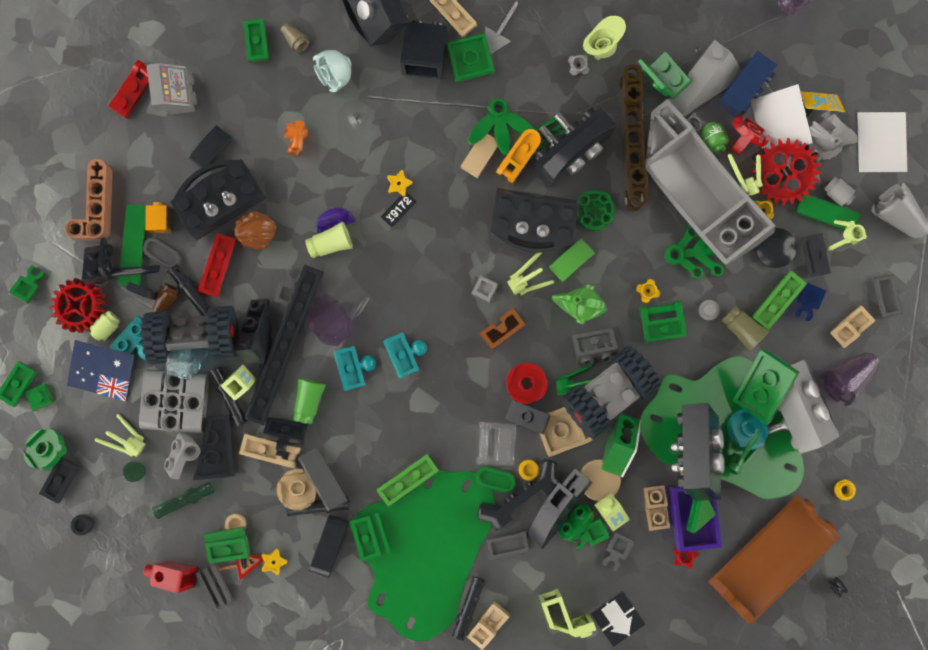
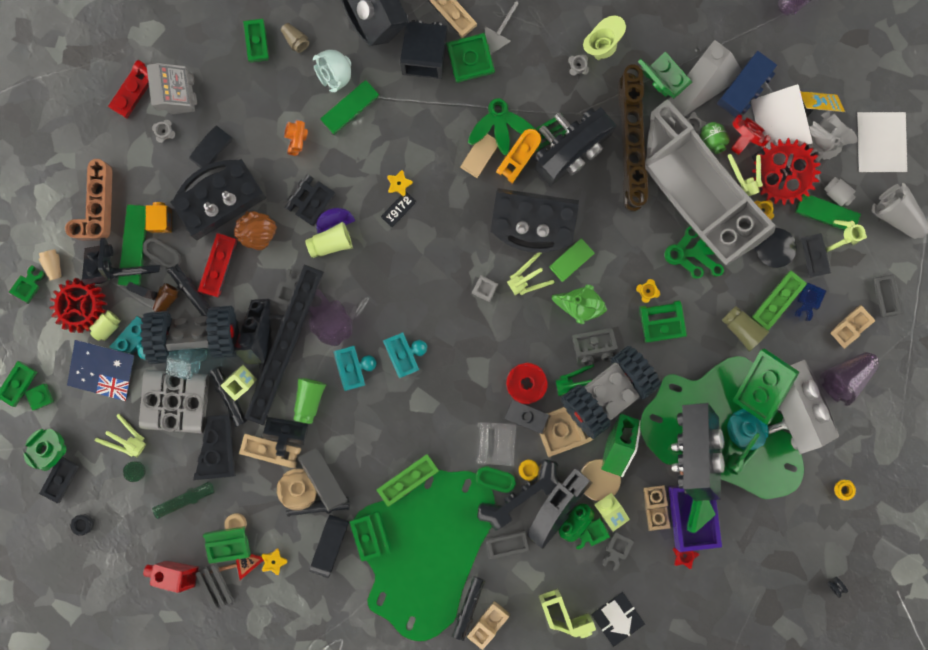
light grey plate [164,432,200,480] -> none
dark orange brick [480,308,526,350] -> none
green tile [576,190,615,231] -> none
light grey plate [699,300,720,320] -> none
dark orange cylinder [708,495,839,626] -> none
none -> tan cone [38,249,62,280]
none -> light grey plate [152,120,175,143]
none -> black plate [284,174,336,226]
none -> green tile [320,80,379,135]

